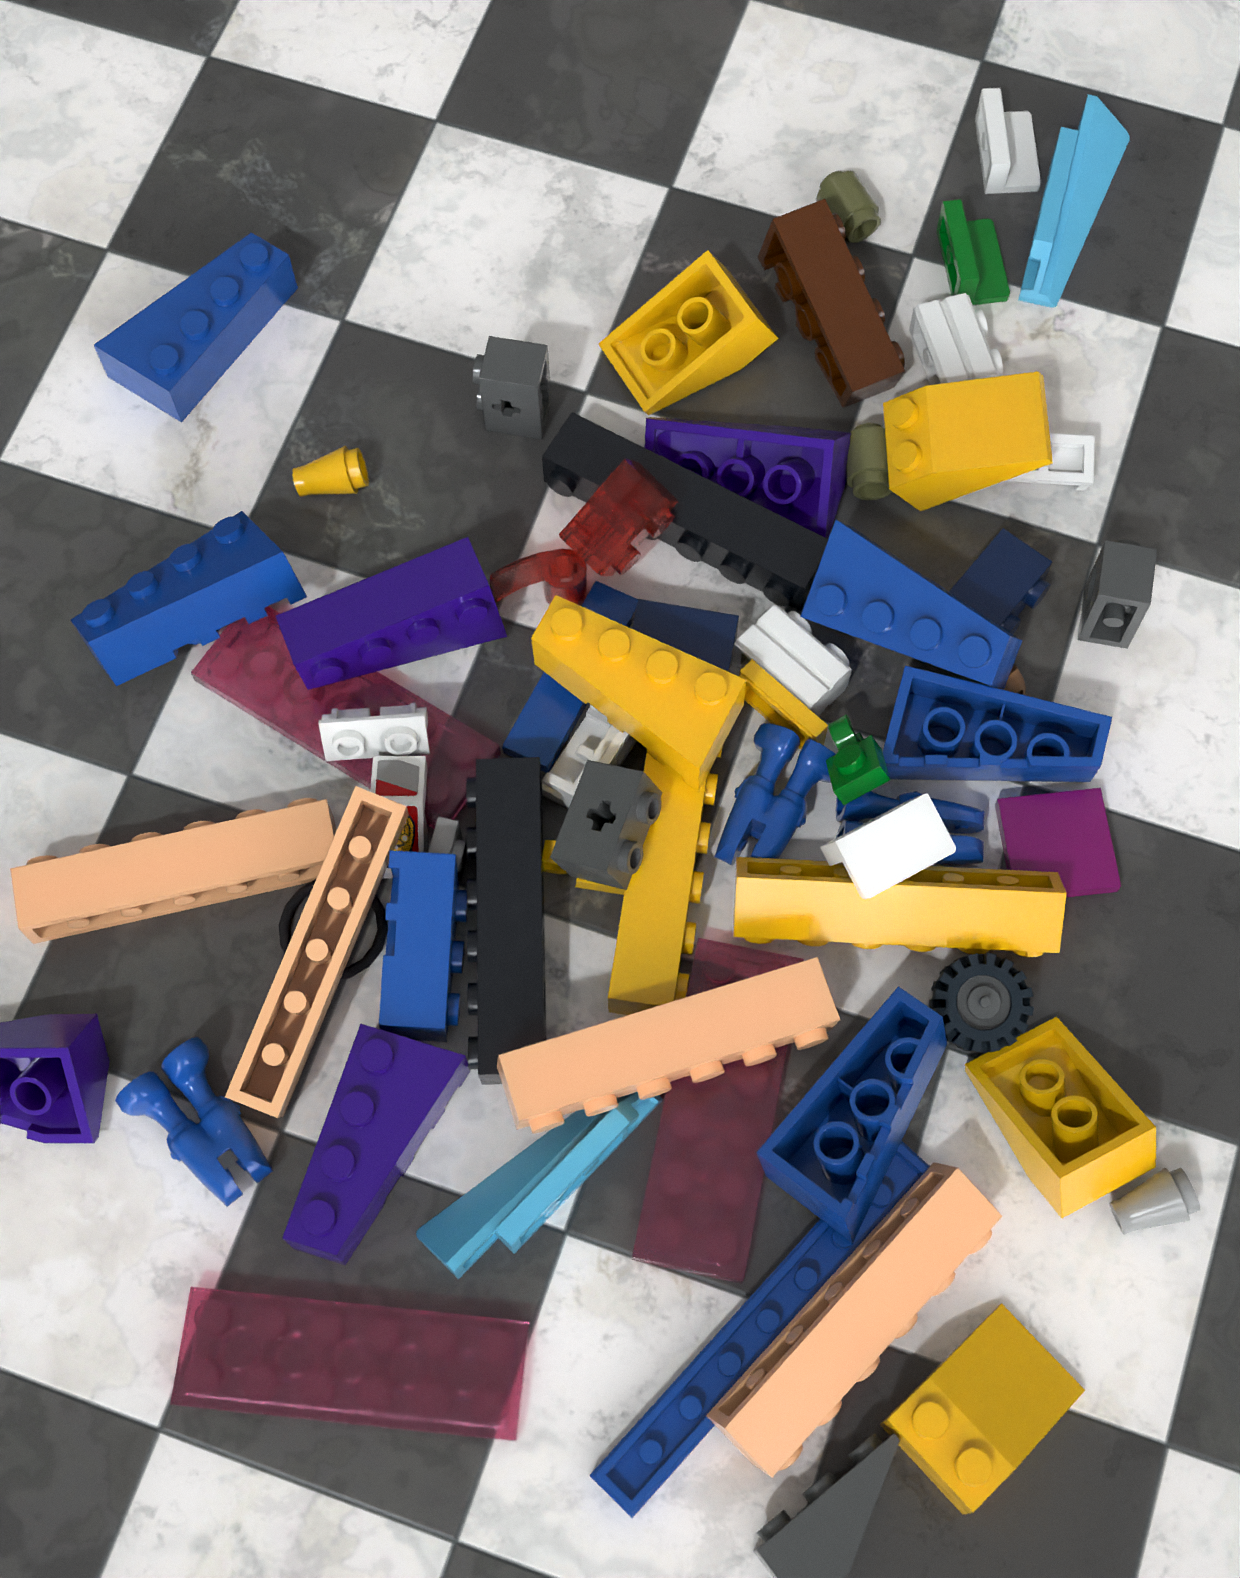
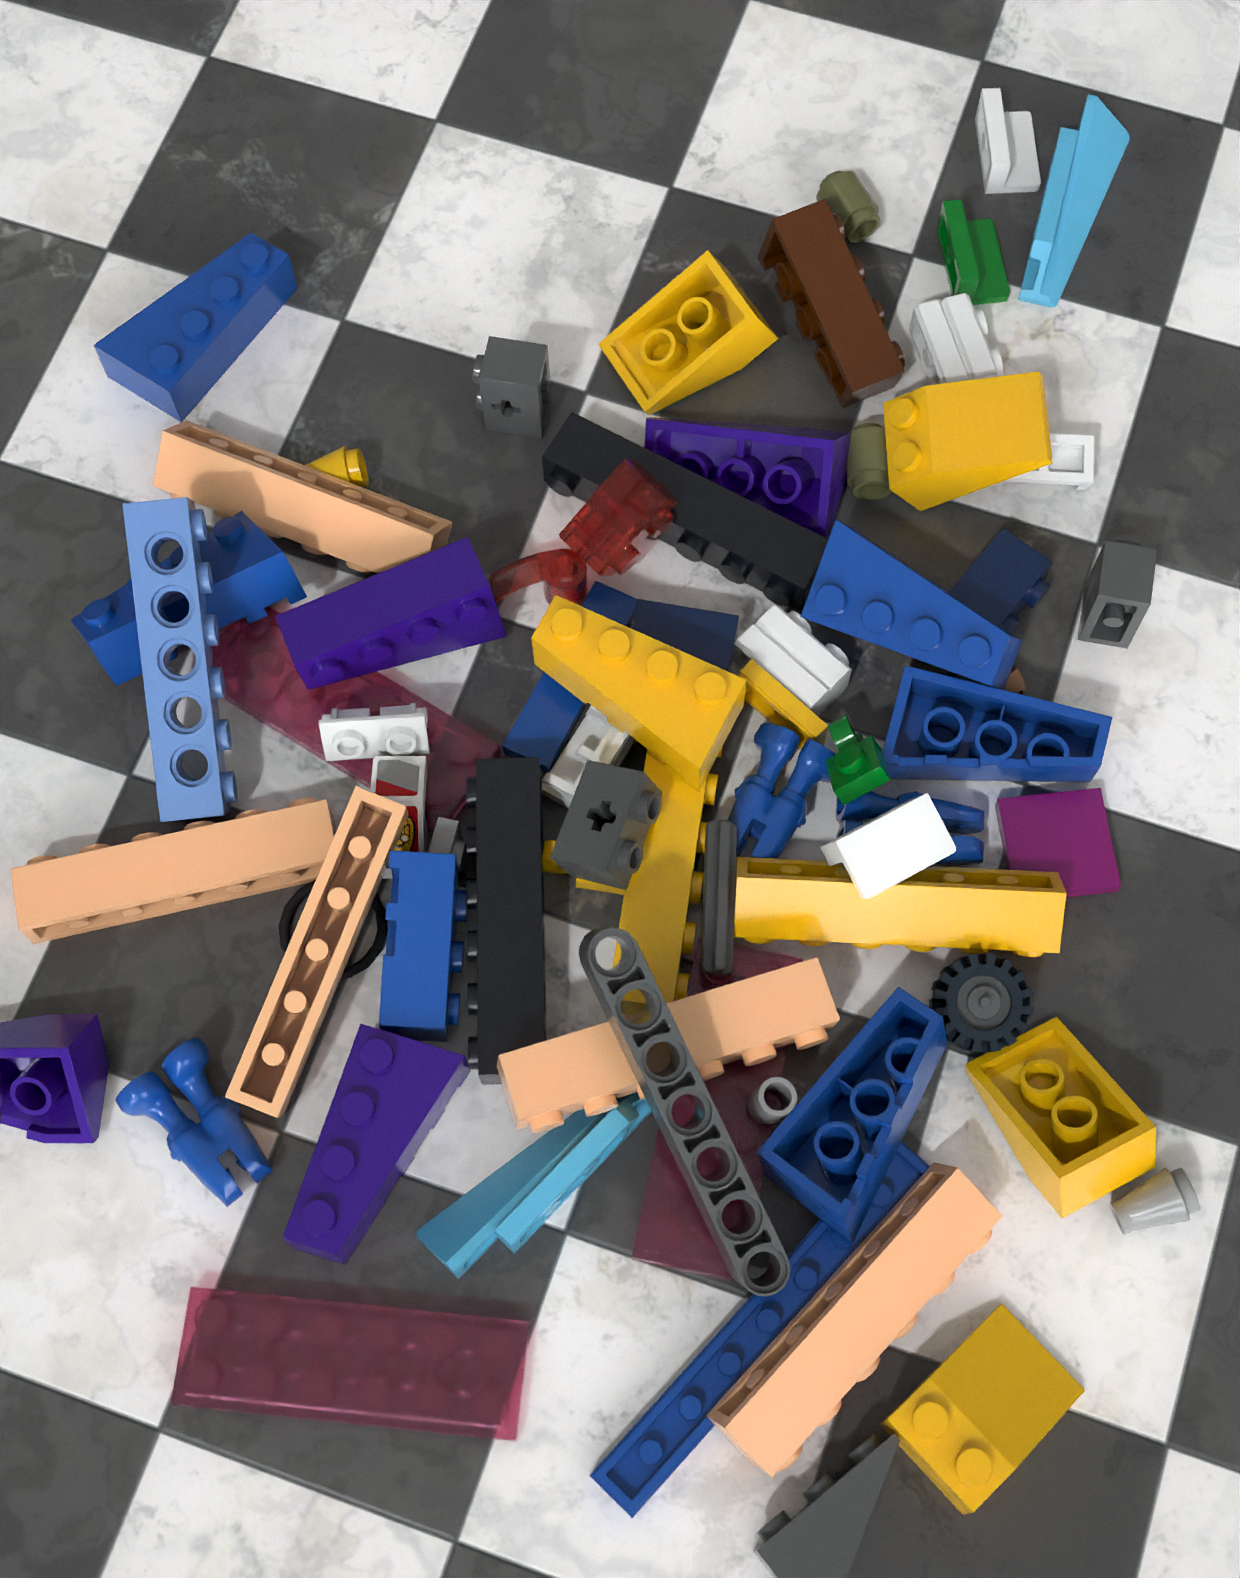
none -> medium blue brick [122,497,238,822]
none -> light nougat brick [153,420,452,573]
none -> dark grey beam [578,927,791,1297]
none -> dark grey axle [700,819,737,977]
none -> light grey hinge [748,1077,797,1125]

